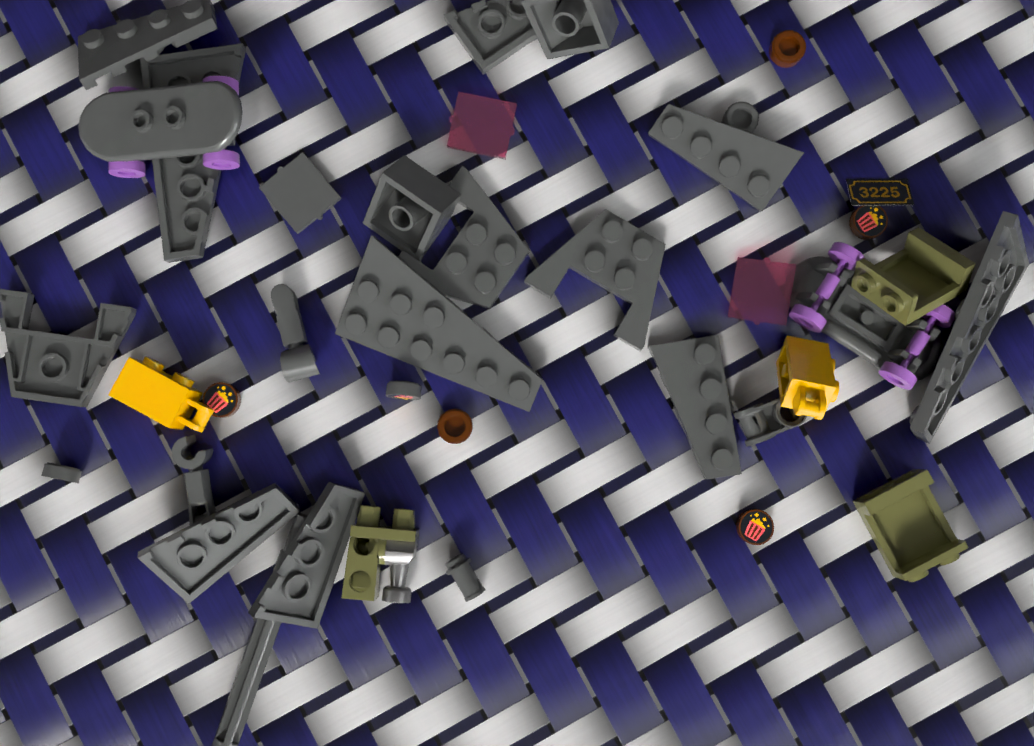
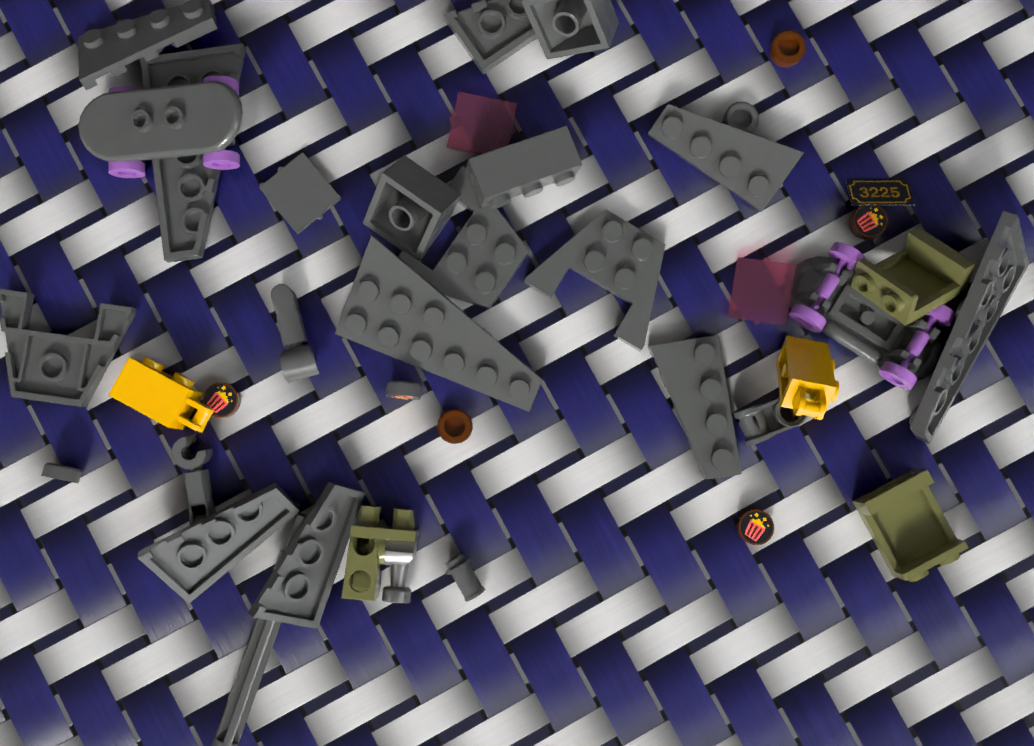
none -> dark grey brick [466,126,582,209]

